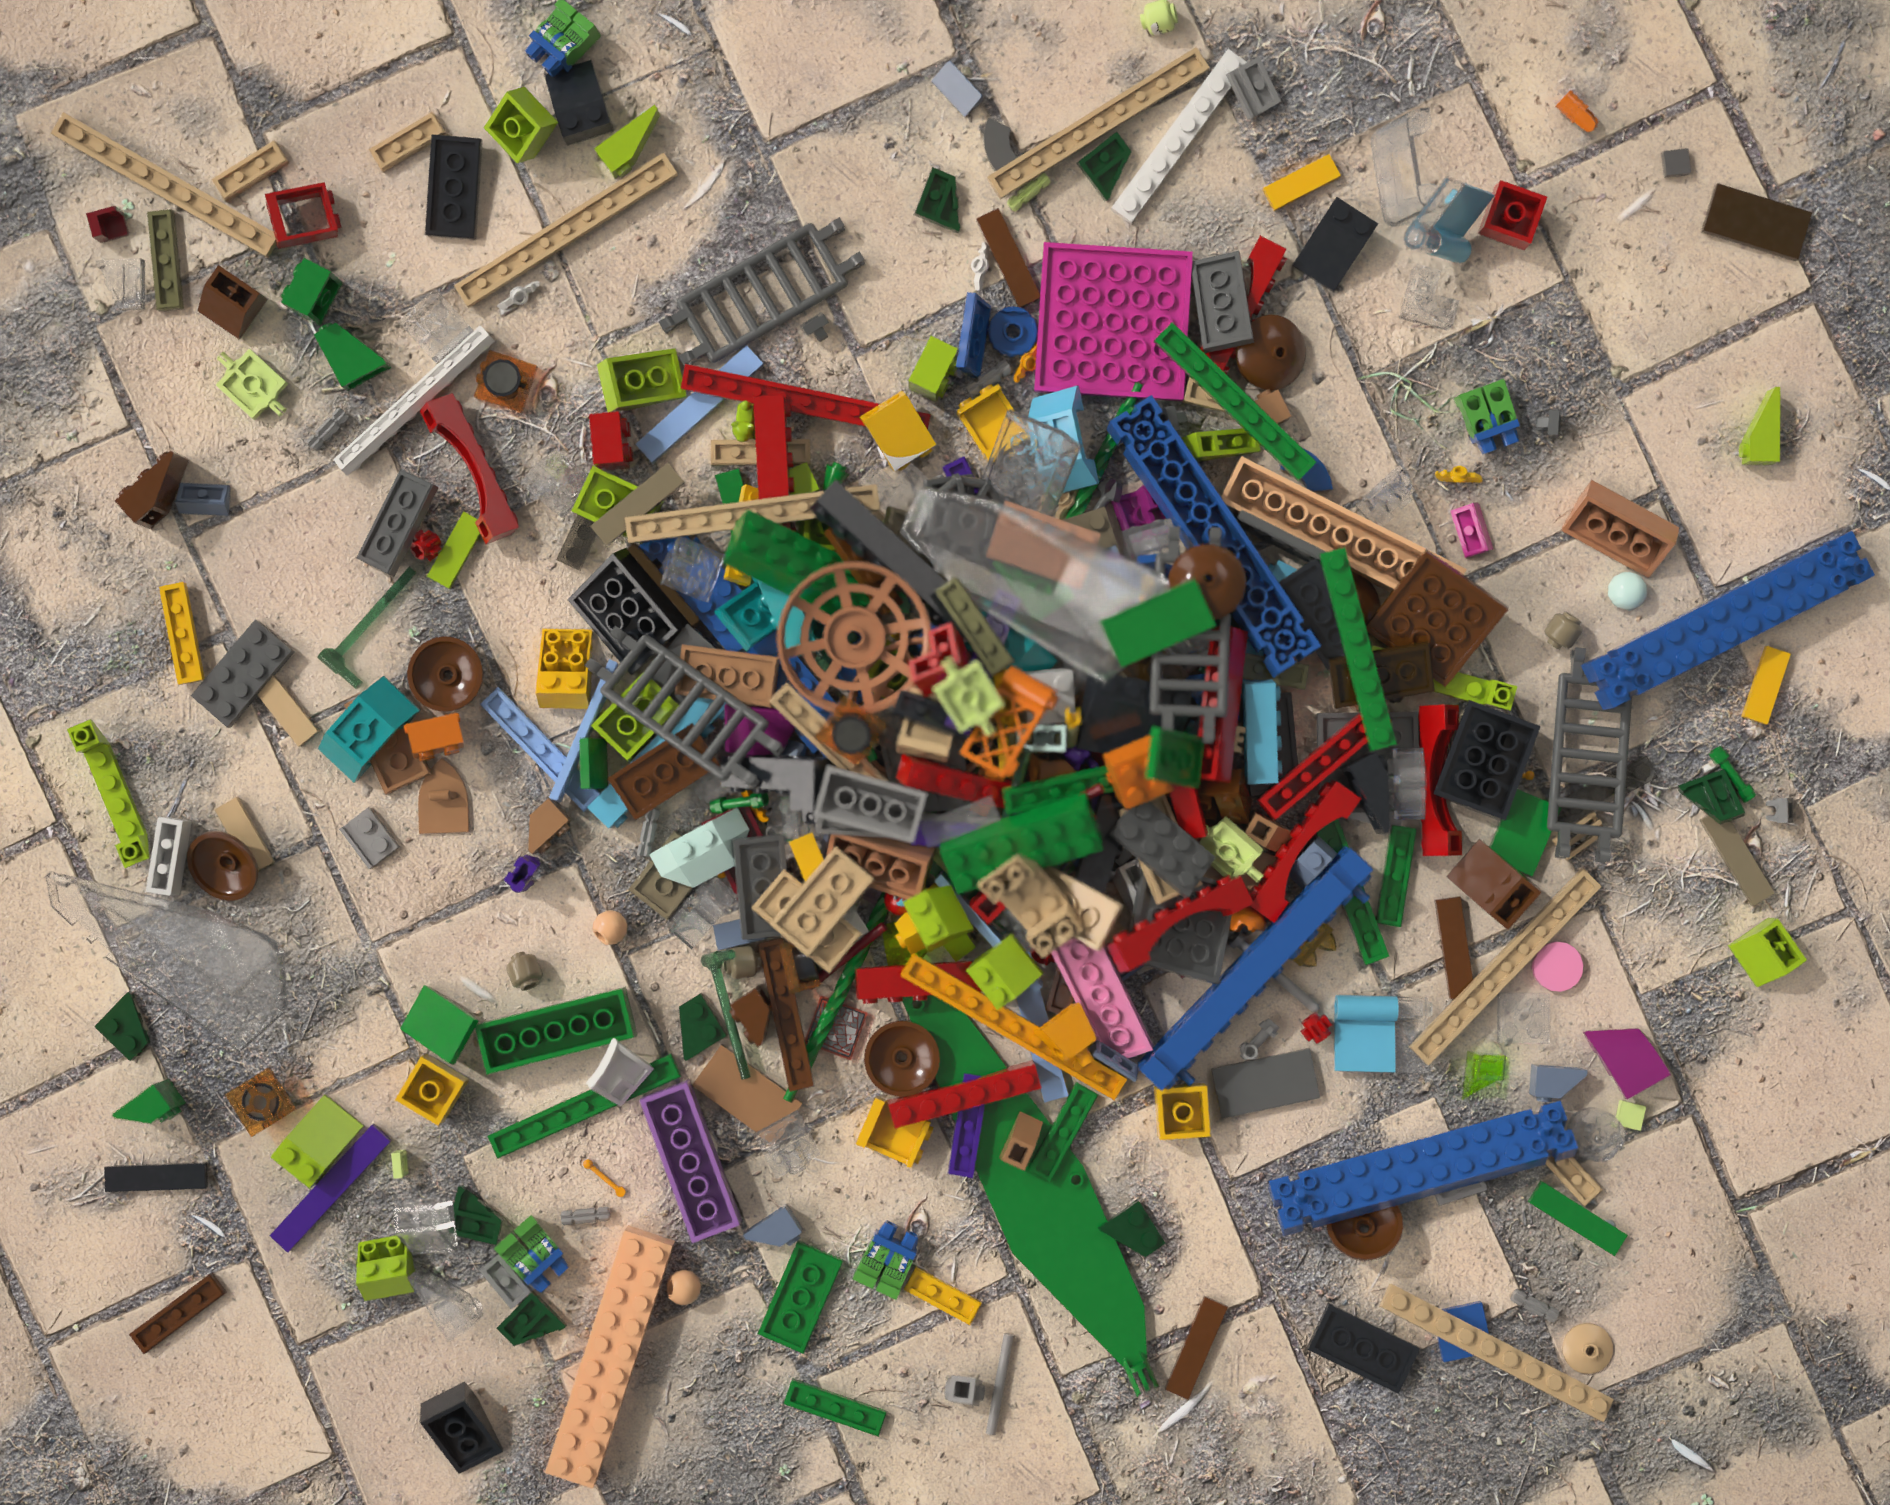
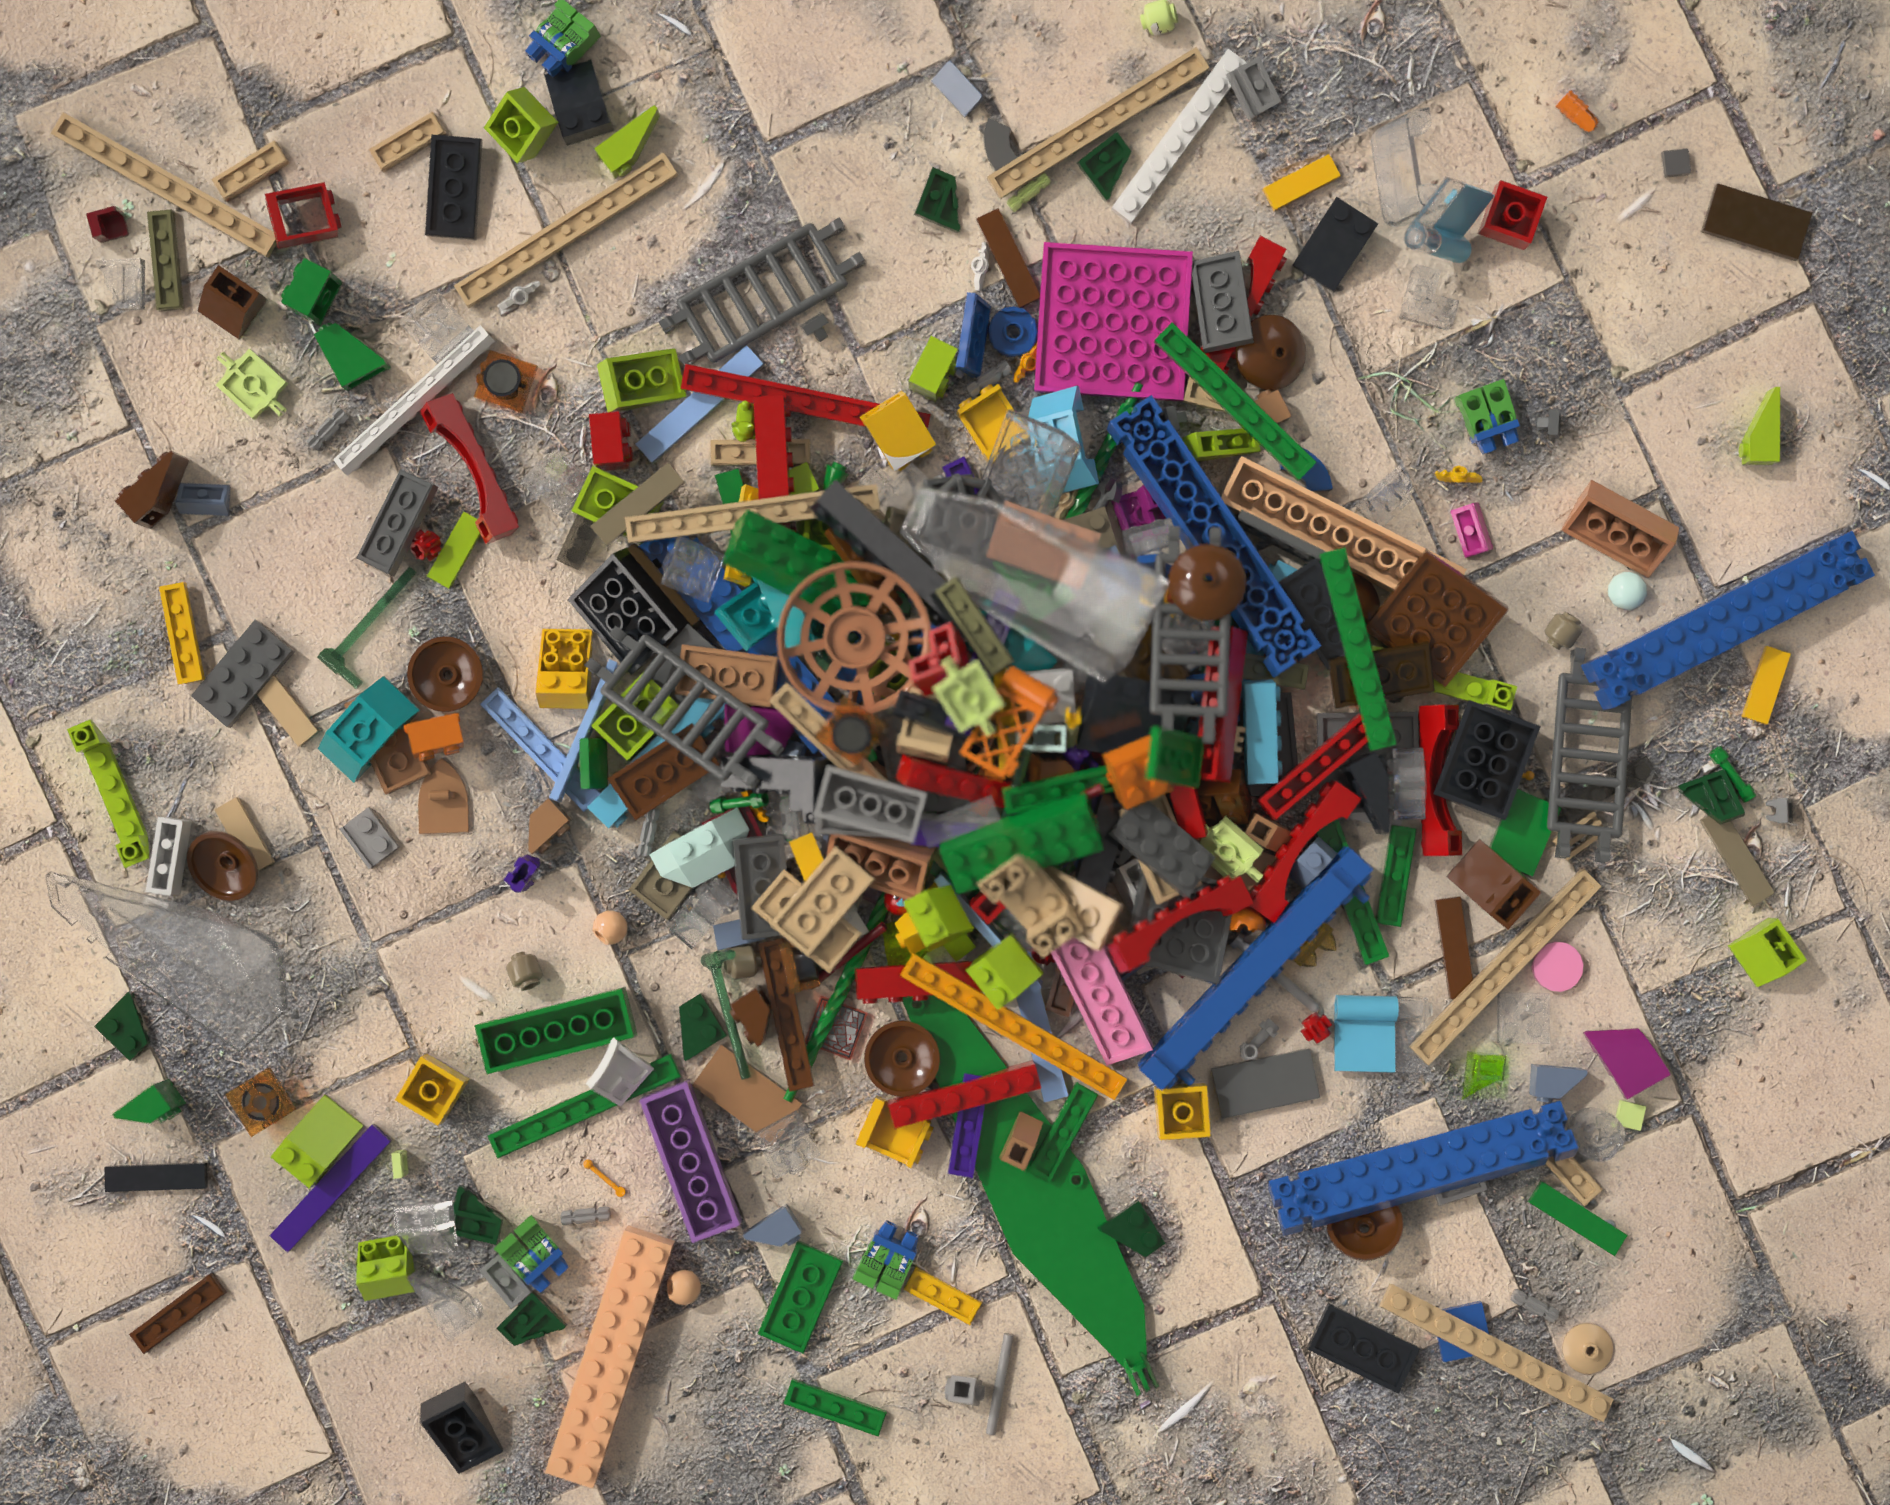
green tile [400,985,479,1065] -> none
light orange torso [1034,1002,1096,1067] -> none
sand blue slope [1089,1040,1138,1082] -> none
green tile [1100,578,1216,668] -> none
reddish brown tile [1165,1296,1228,1400] -> none

